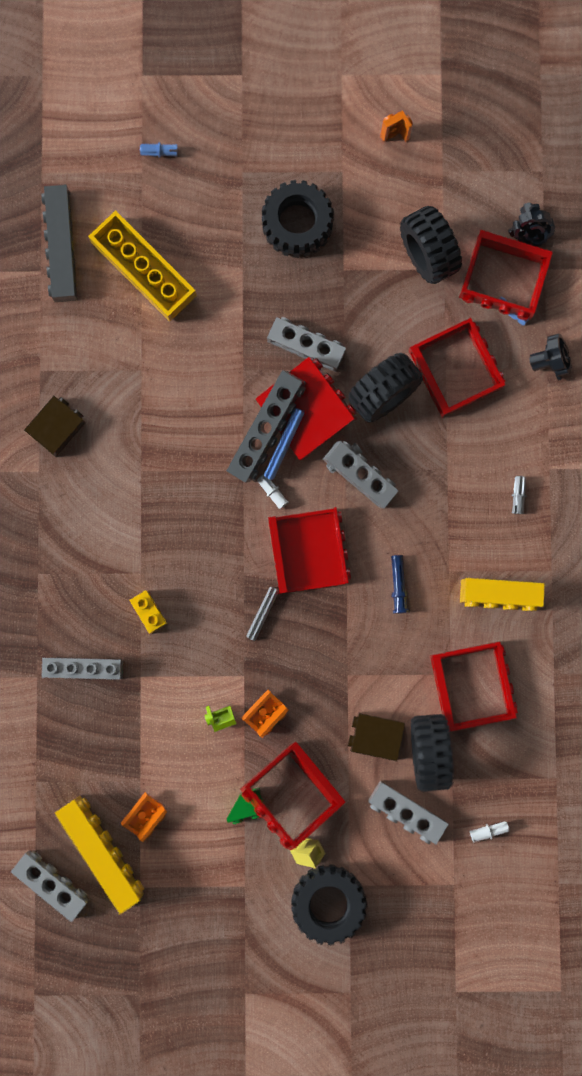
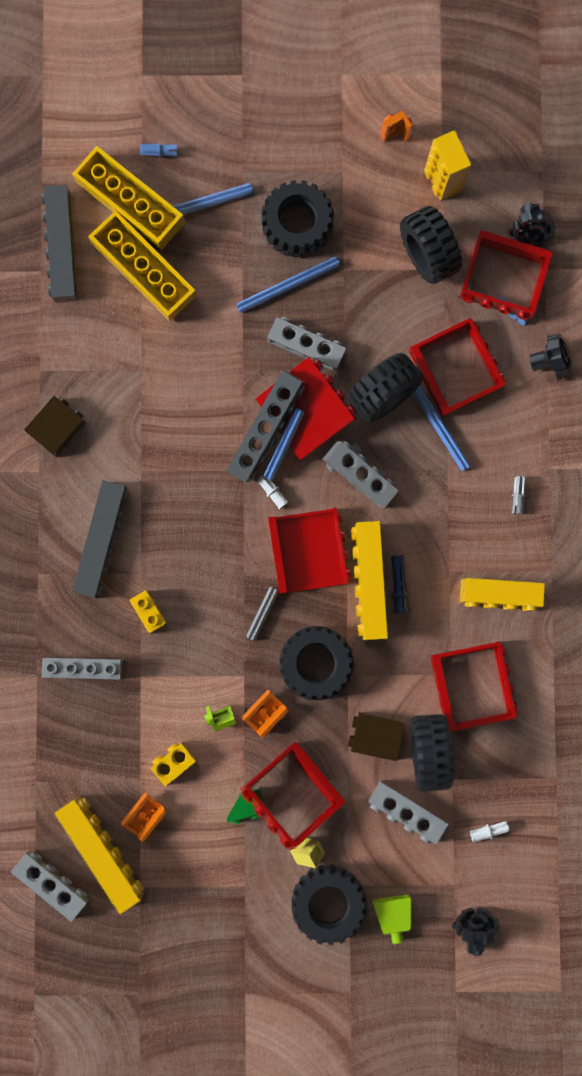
none -> yellow brick [72,146,186,251]
none -> dark grey brick [72,480,129,598]
none -> yellow brick [151,742,197,786]
none -> medium blue axle [173,183,253,215]
none -> medium blue axle [236,257,340,313]
none -> black tyre [279,626,354,701]
none -> yellow brick [351,521,387,640]
none -> lime torso [372,894,411,944]
none -> medium blue axle [412,386,470,471]
none -> yellow brick [424,130,471,200]
none -> black piece [452,908,500,956]

